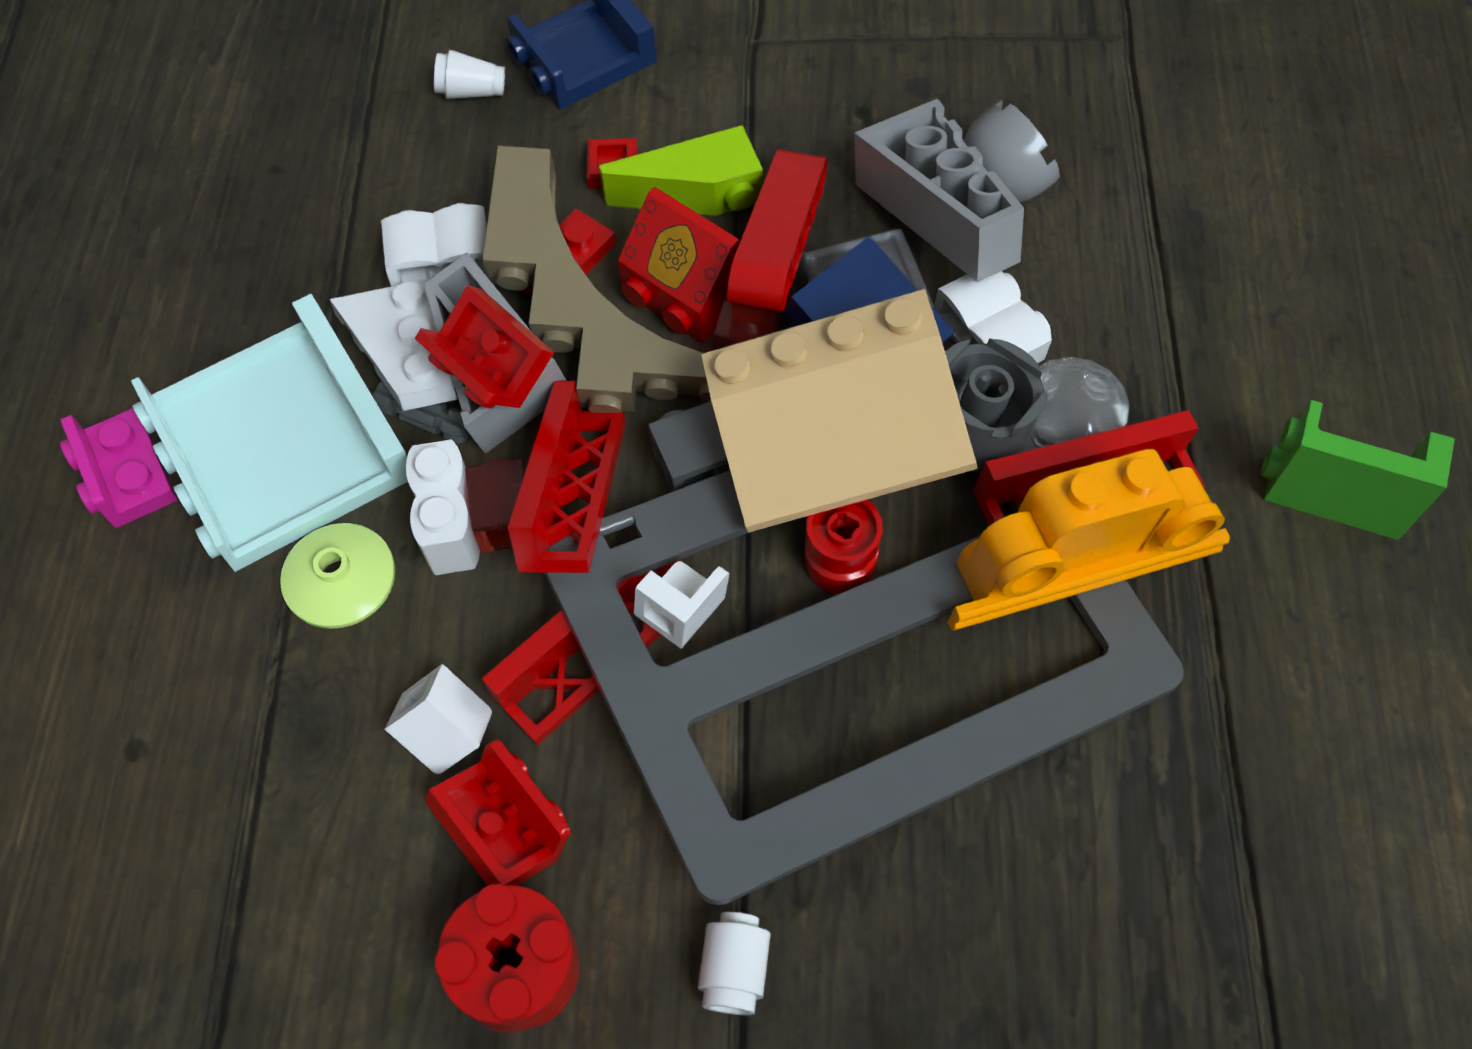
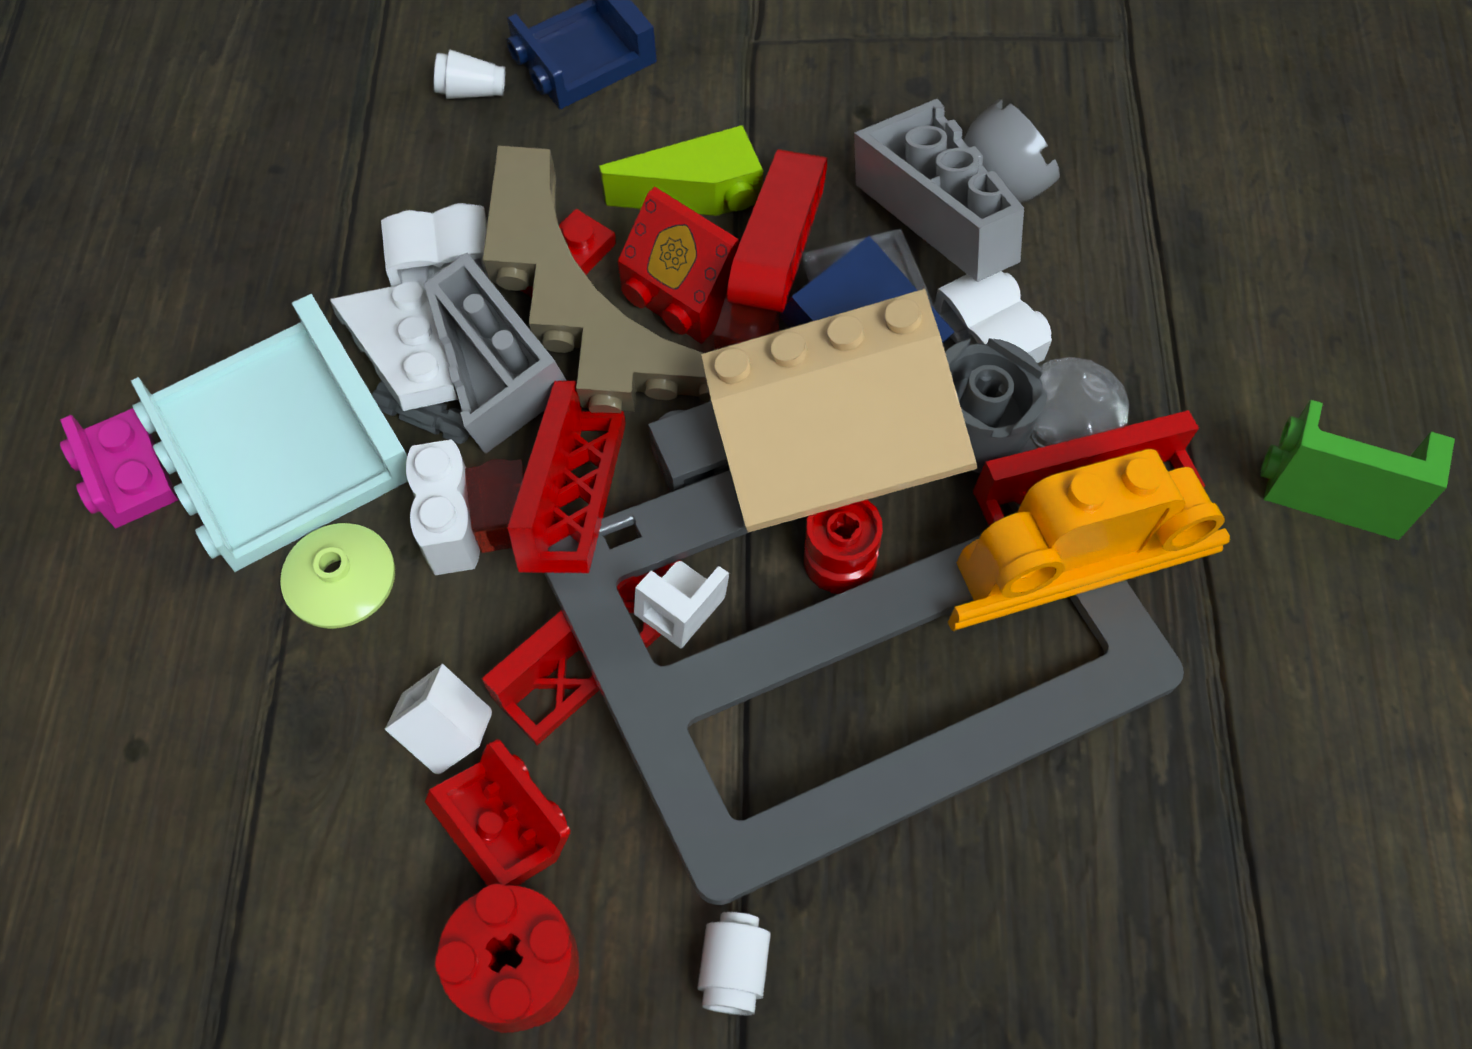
red bracket [415,285,555,409] -> none
red tile [587,138,638,189] -> none

